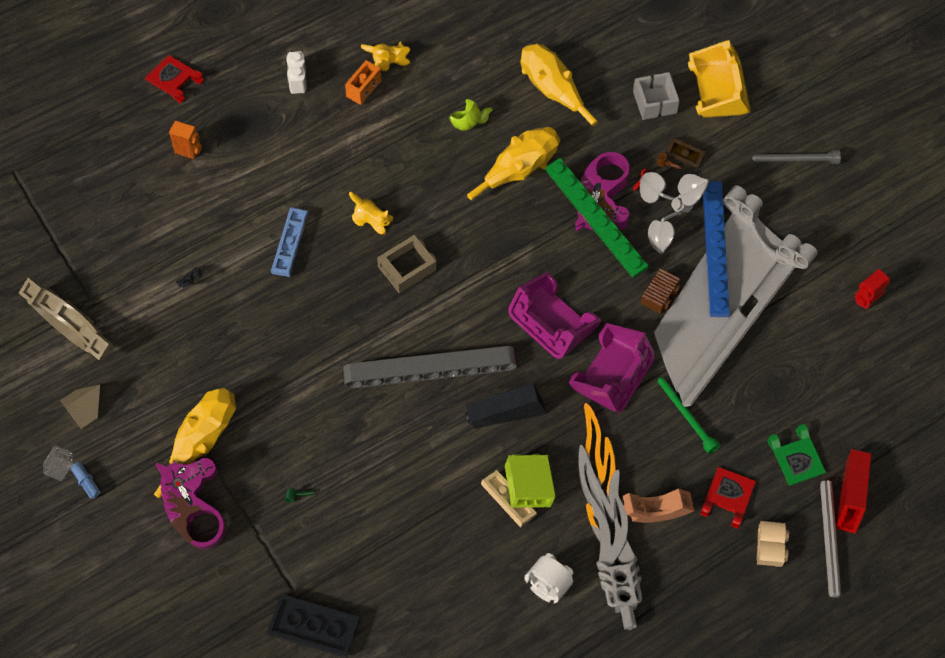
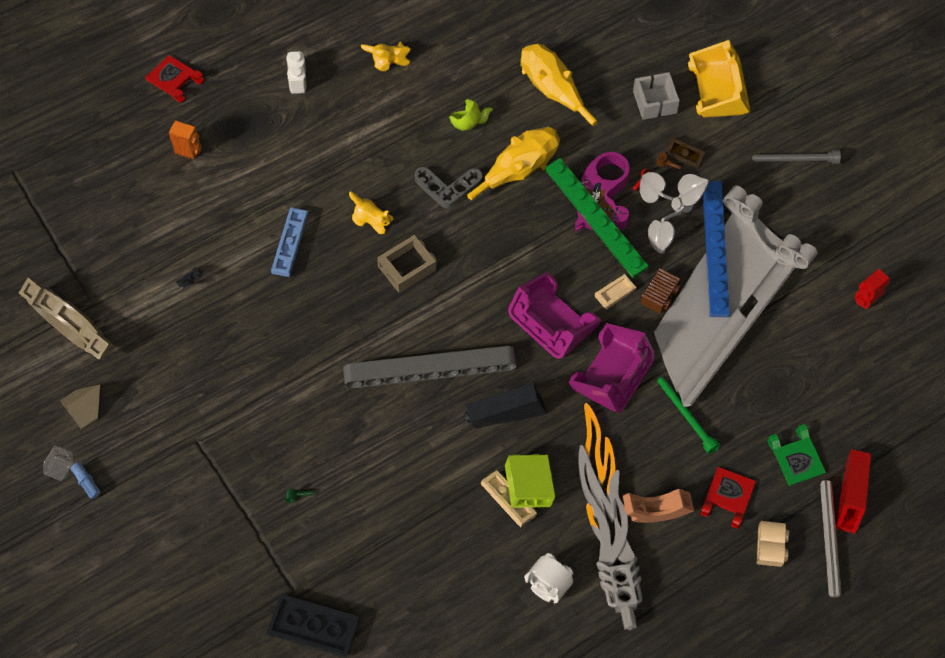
yellow piece [154,388,236,499] -> none
magenta animal [156,458,226,550] -> none
orange brick [345,60,381,105] -> none
none -> dark grey beam [414,167,482,209]
none -> tan tile [595,274,636,310]

